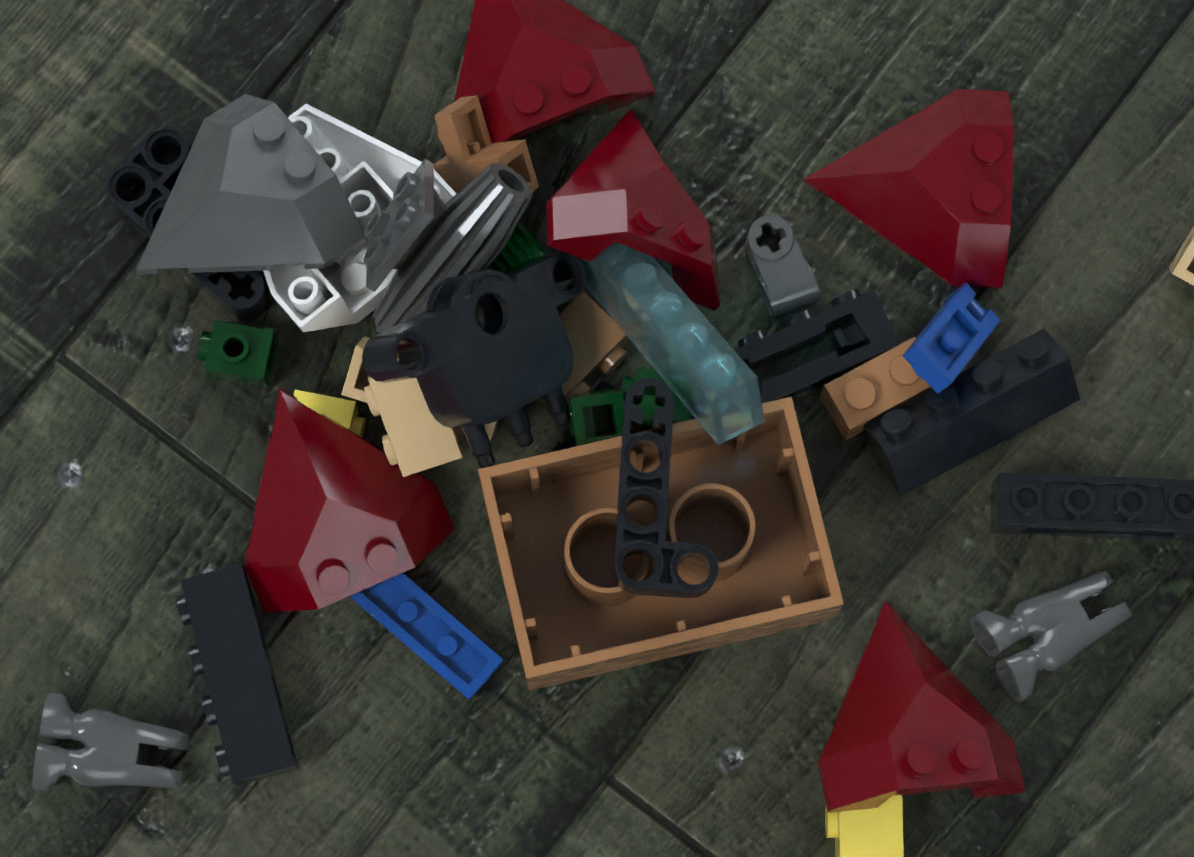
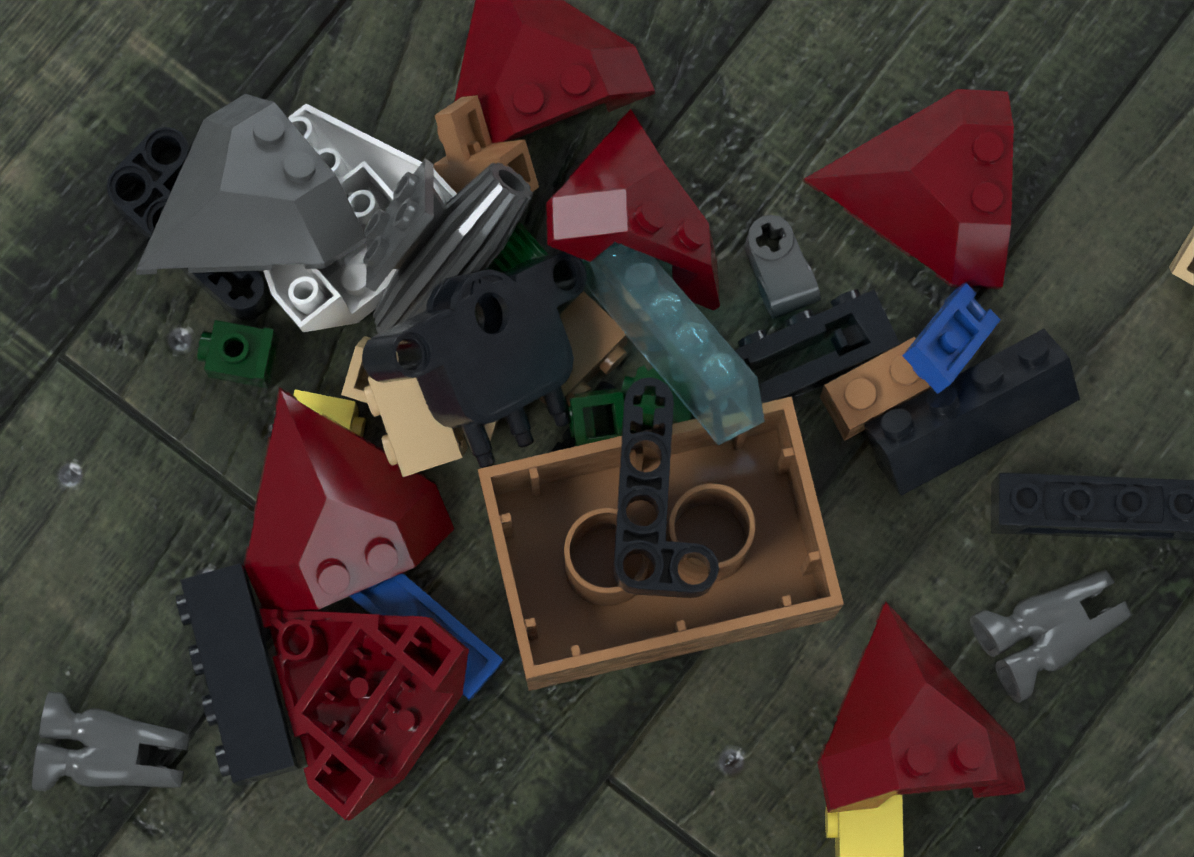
none -> dark red wedge [259,609,469,820]

